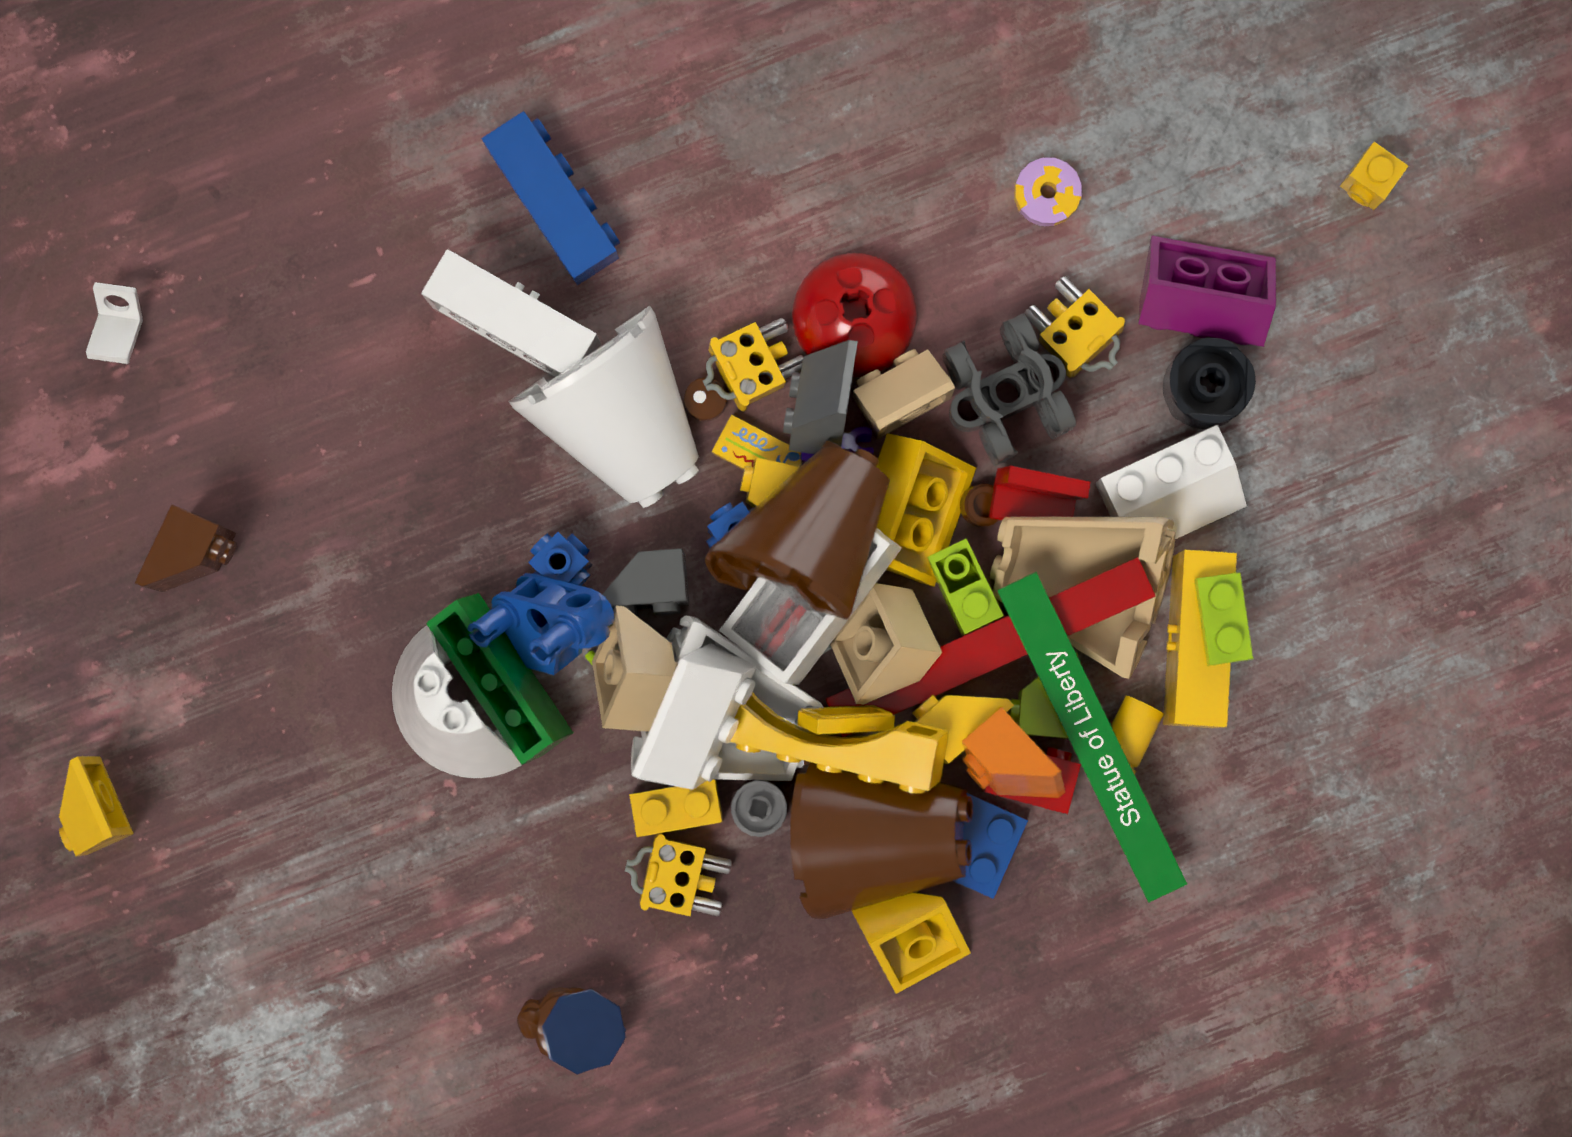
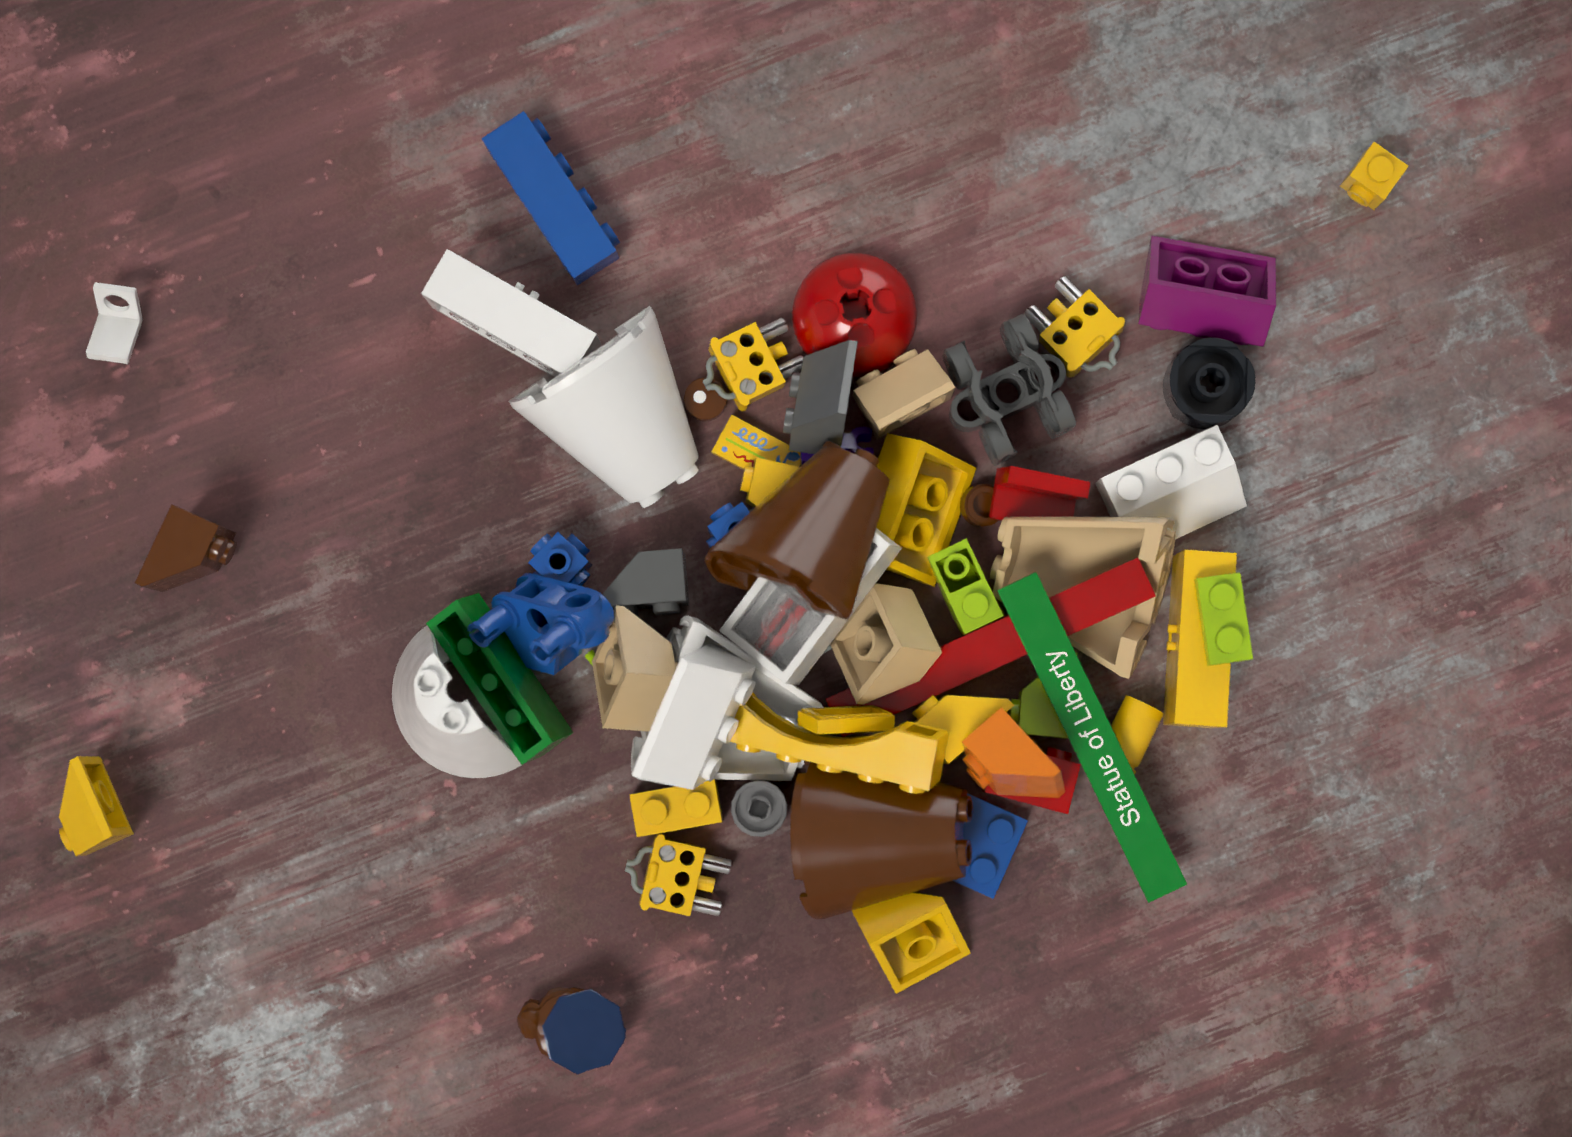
lavender piece [1014,158,1082,226] -> none

